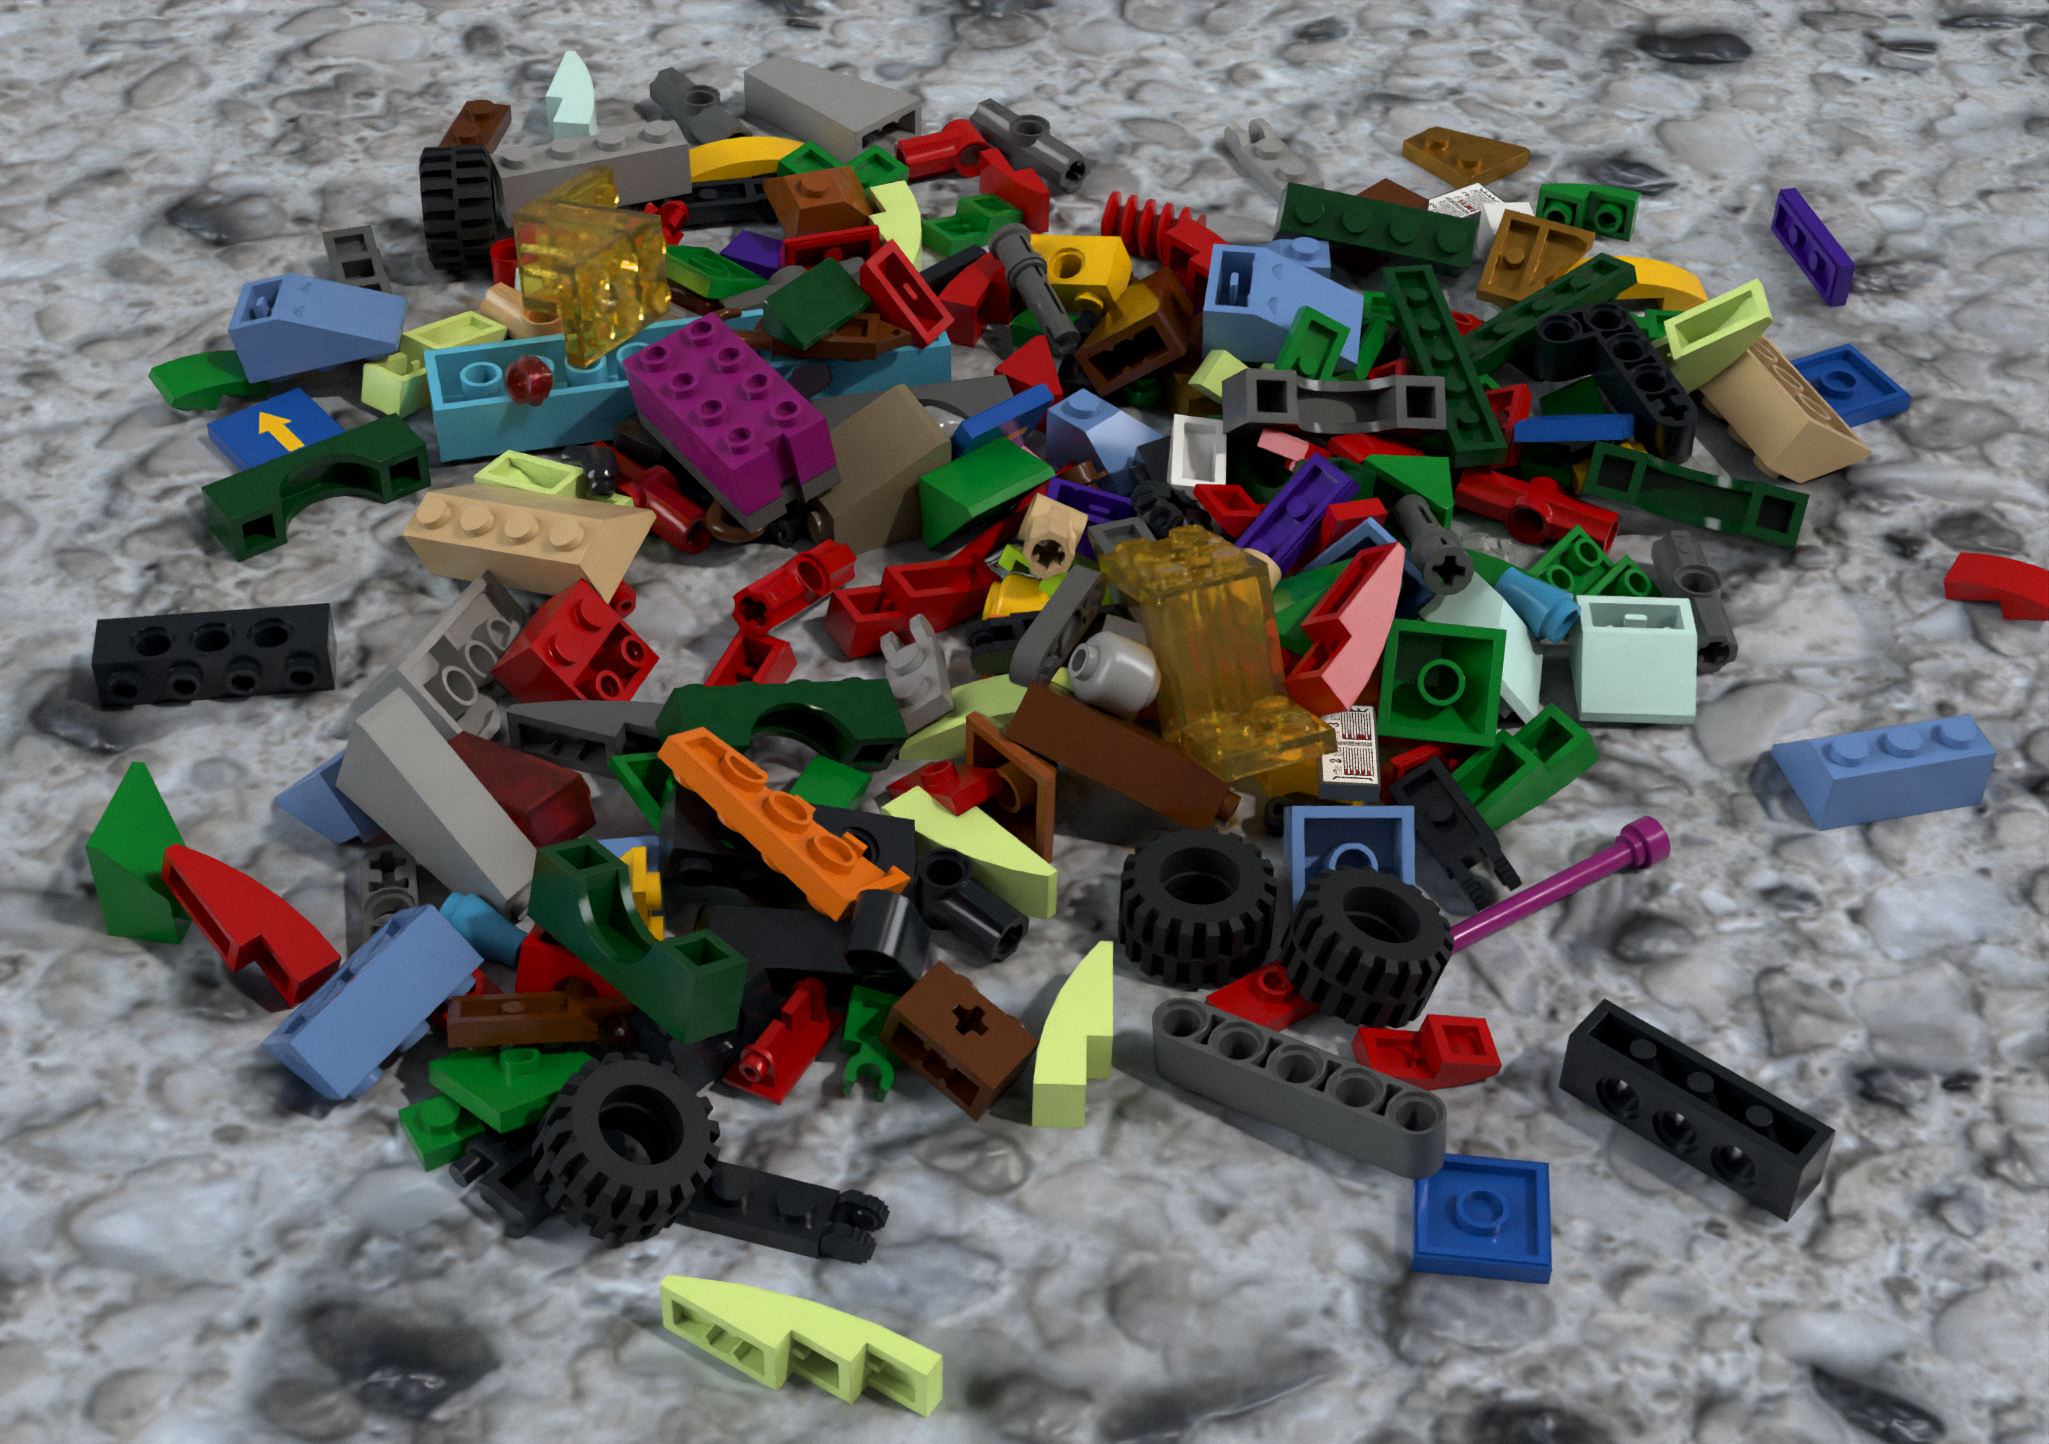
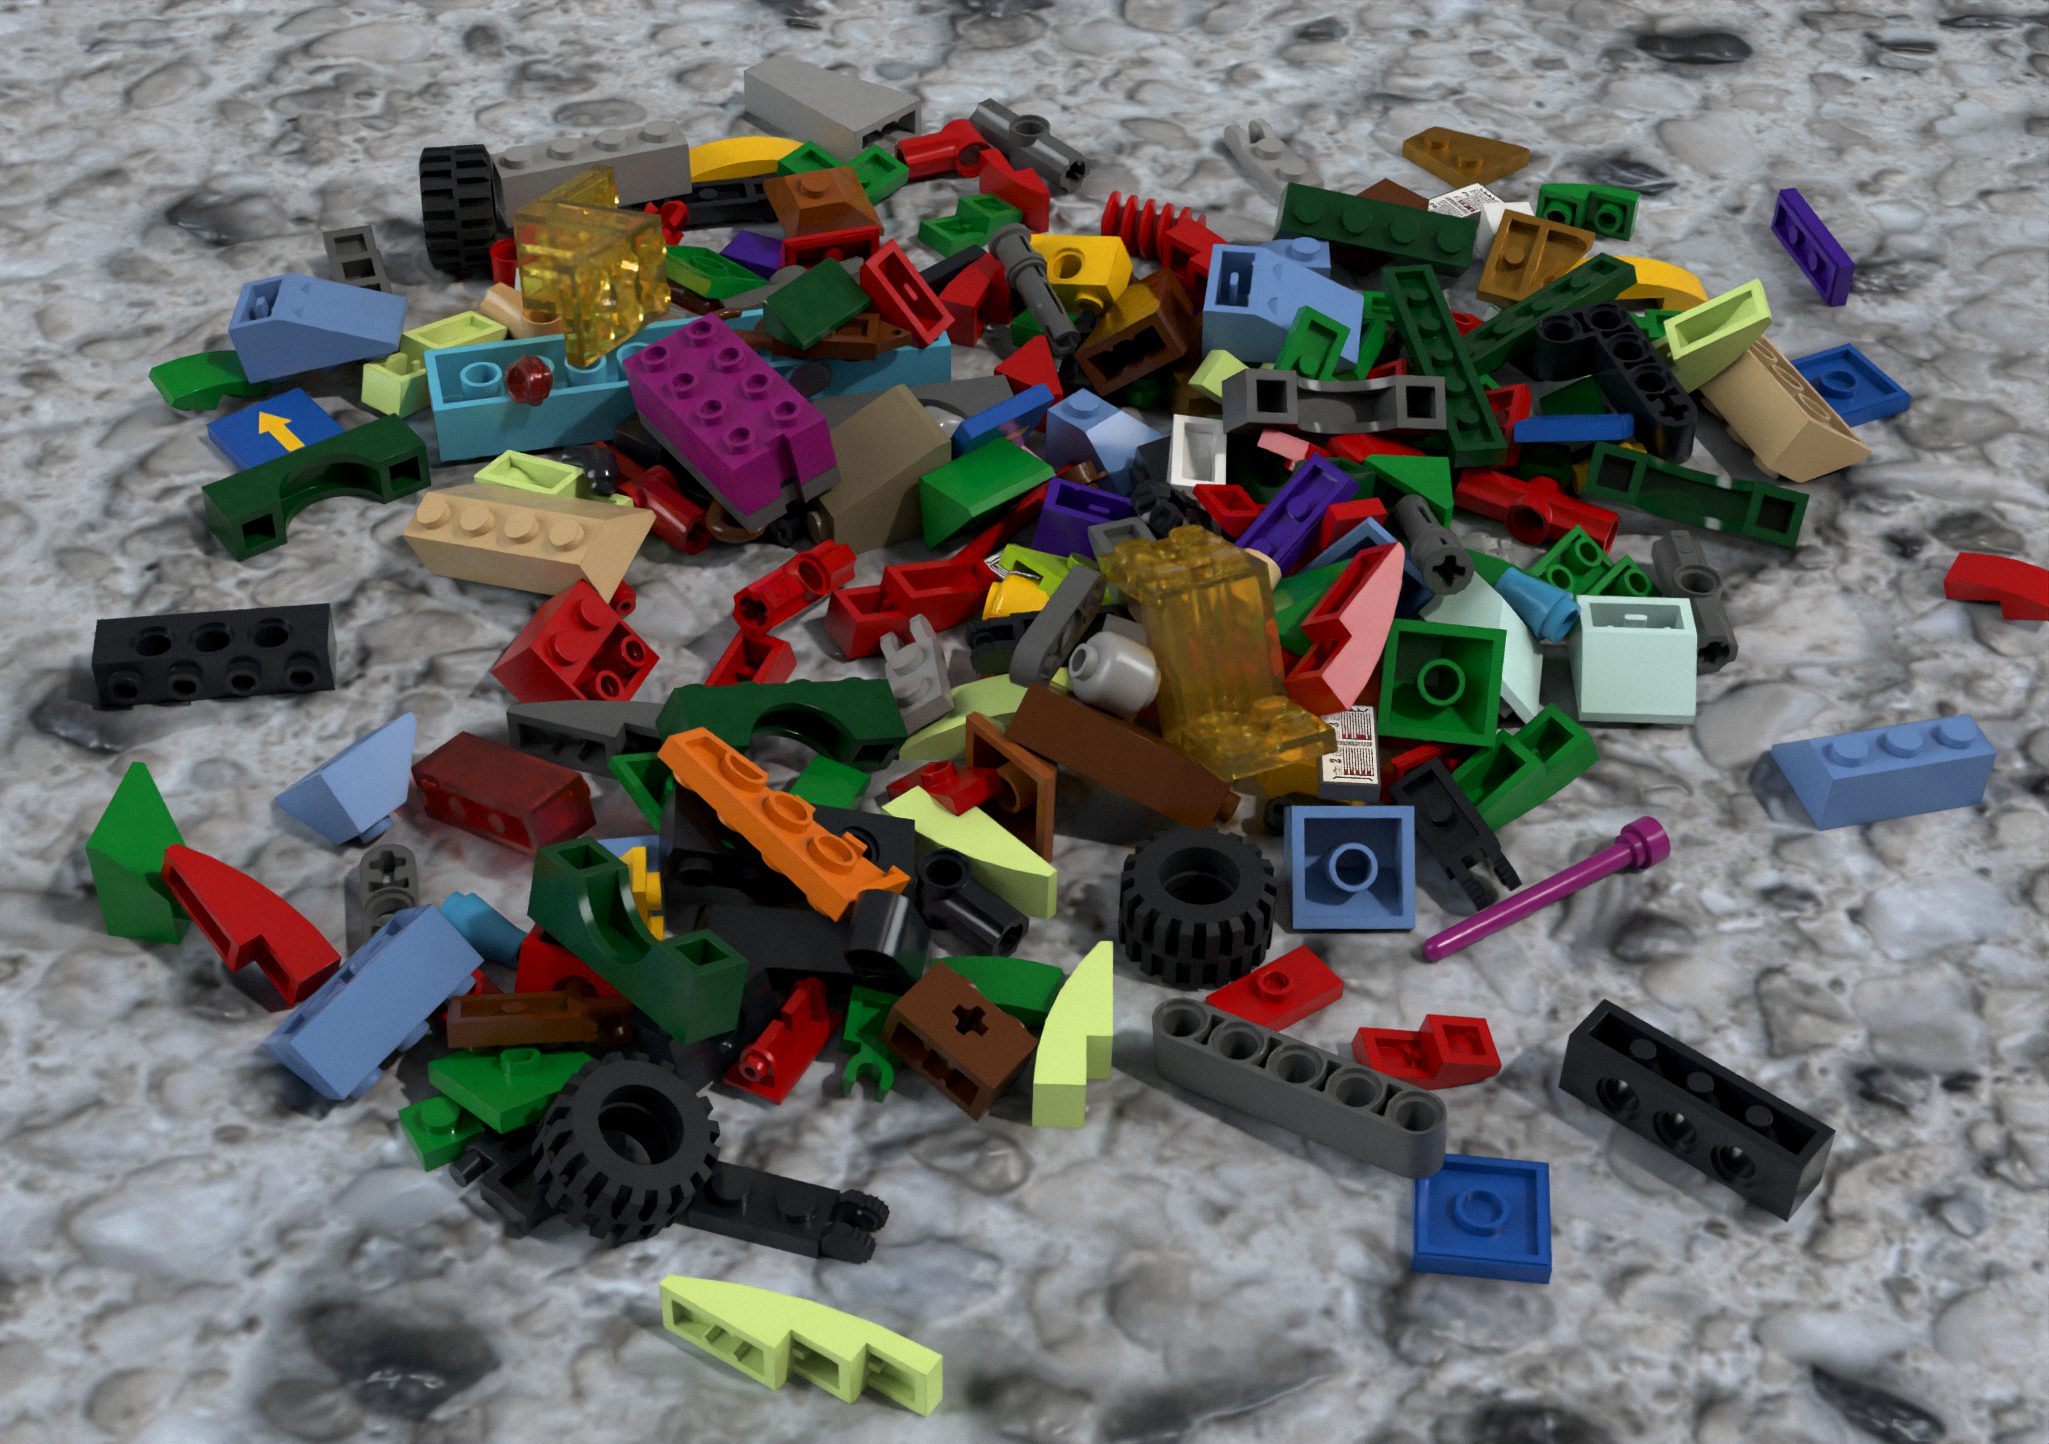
light grey slope [335,687,537,920] -> none
light grey wedge [352,569,524,761] -> none
reddish brown hinge [439,100,512,155] -> none
light aqua slope [545,51,598,140] -> none
dark grey piece [649,67,753,145] -> none
yellowish green slope [869,180,922,272] -> none
tan piece [1017,493,1088,580] -> none
black tyre [1279,865,1454,1029] -> none
none -> green slope [929,956,1066,1027]

